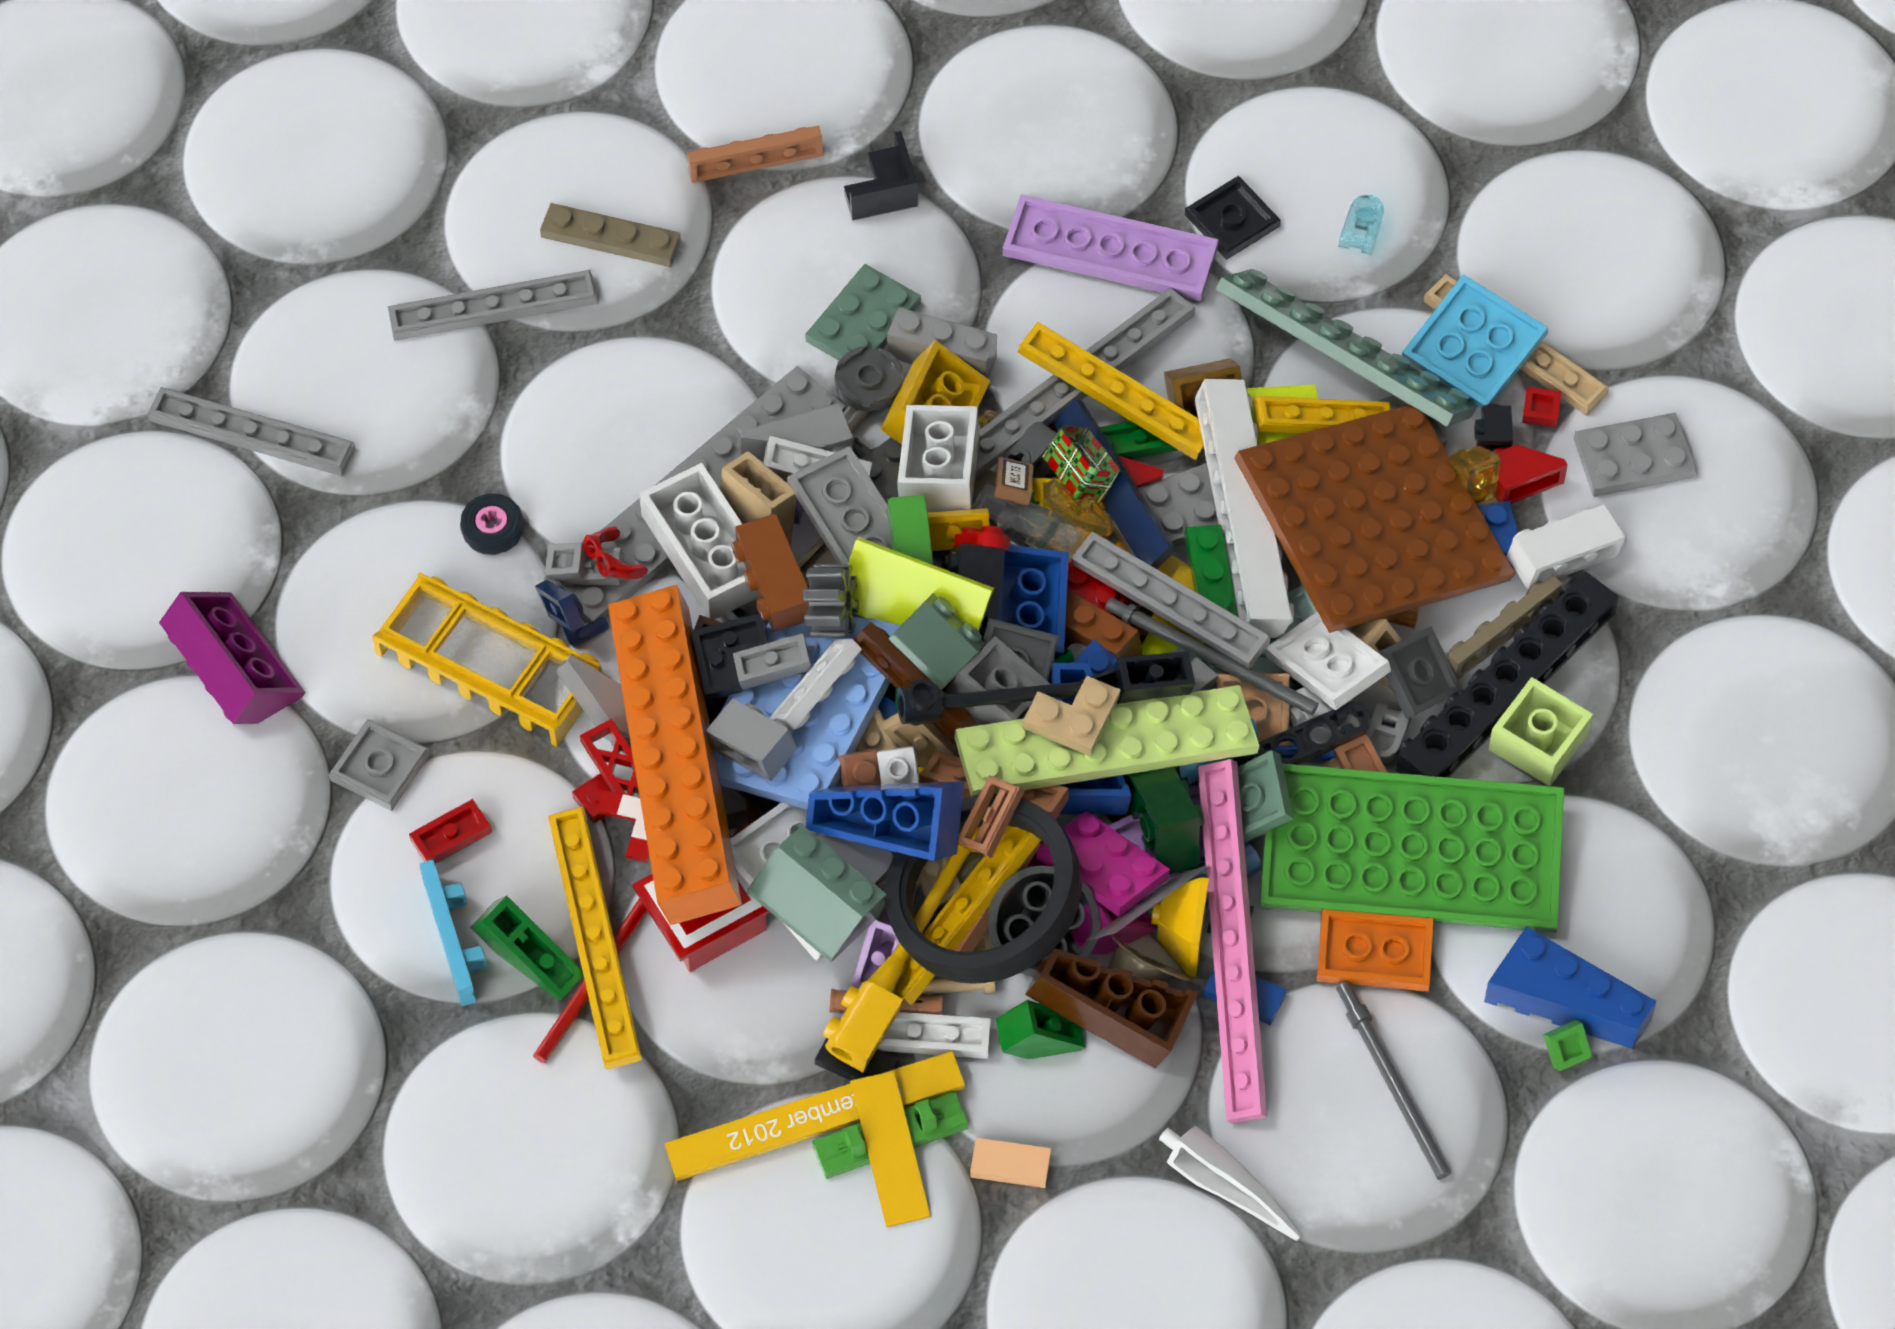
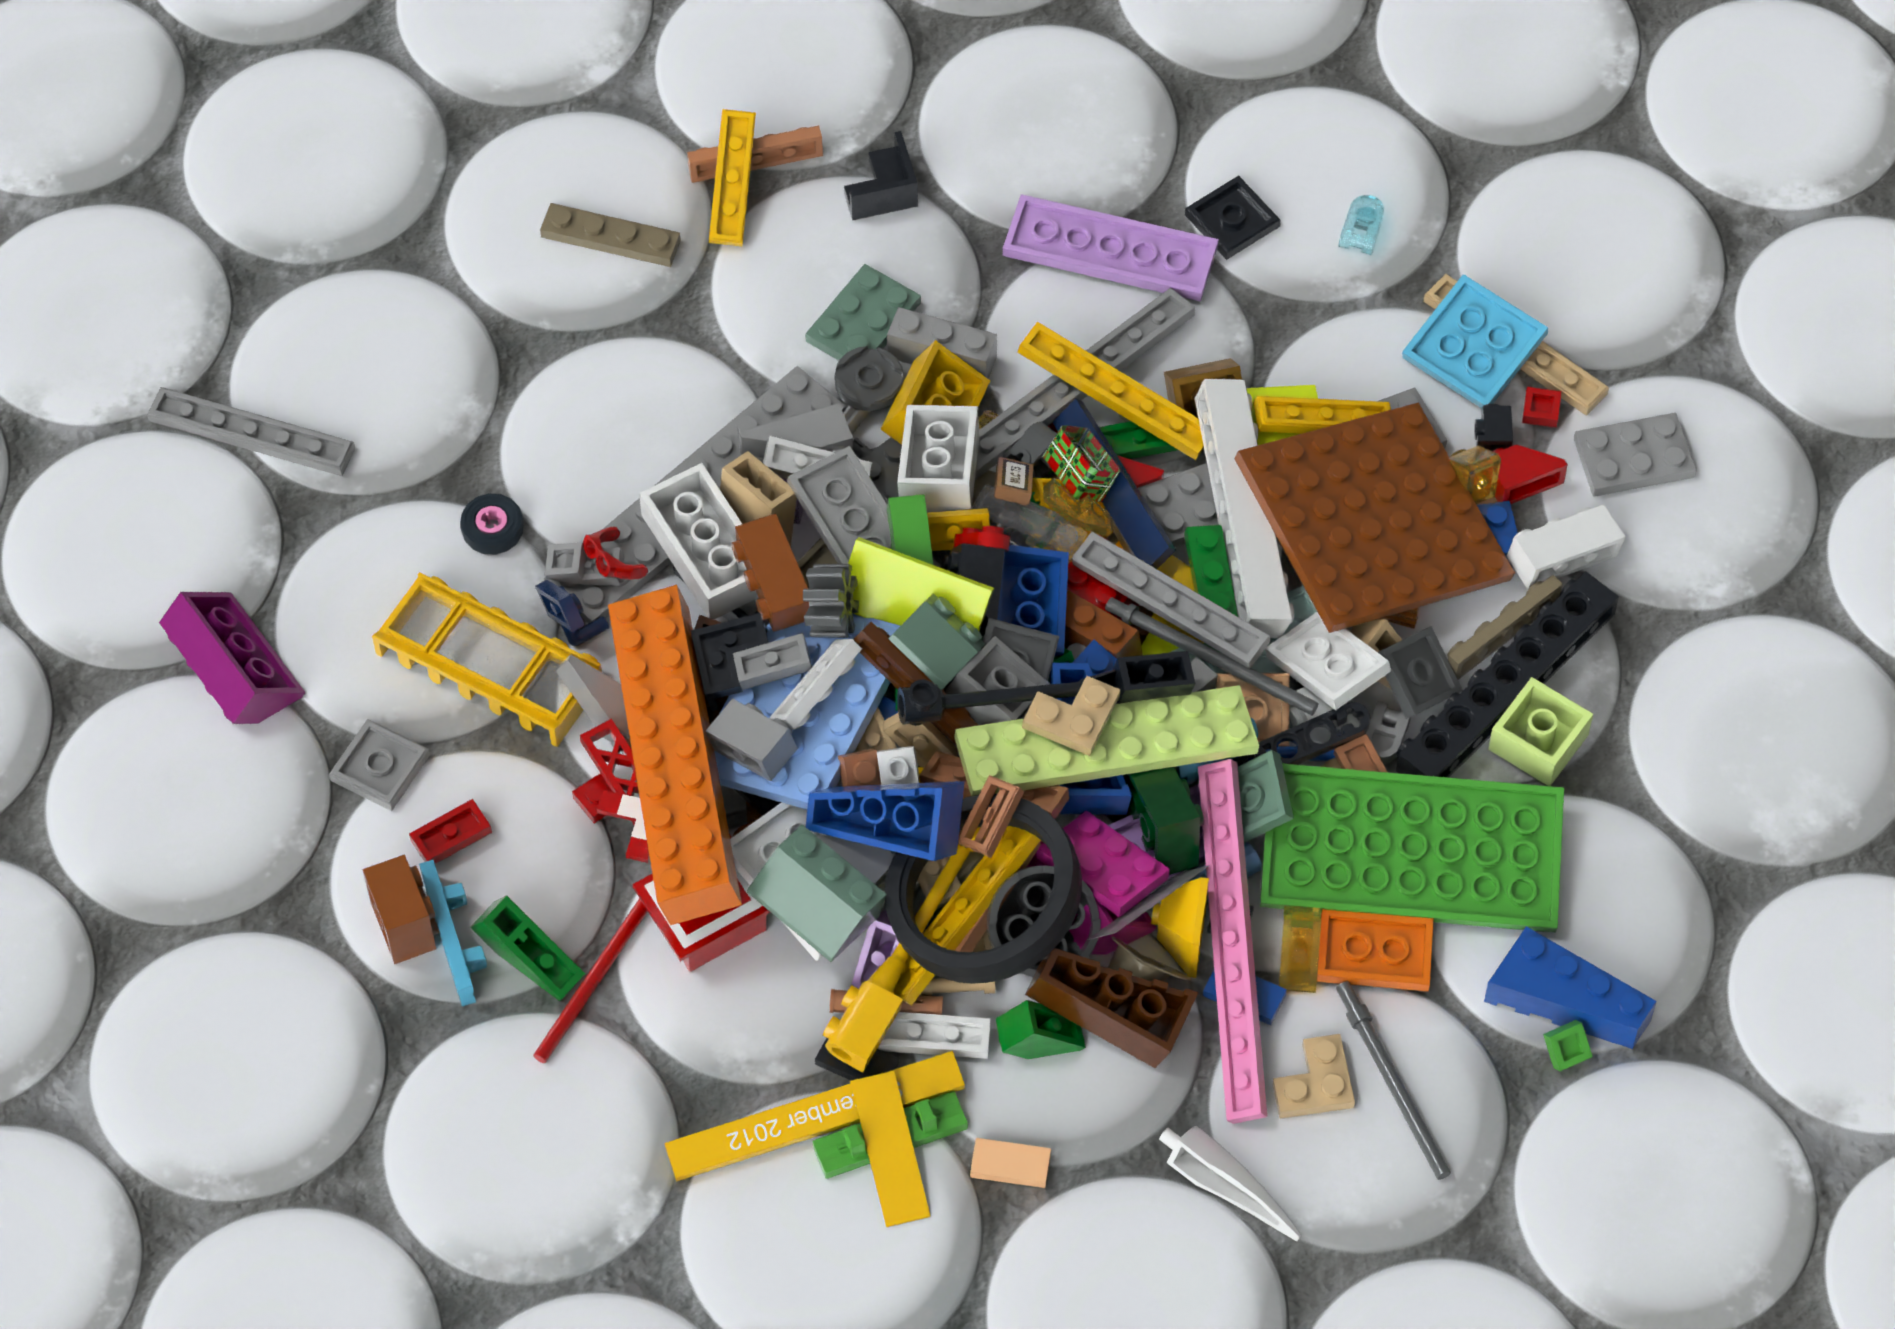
light grey tile [388,270,597,341] -> none
yellow tile [548,806,642,1070] -> none
sand green plate [1216,269,1478,427] -> none
none -> dark orange brick [362,854,439,965]
none -> yellow tile [708,109,756,247]
none -> tan plate [1272,1034,1355,1119]
none -> clear yellow slope [1279,906,1321,993]

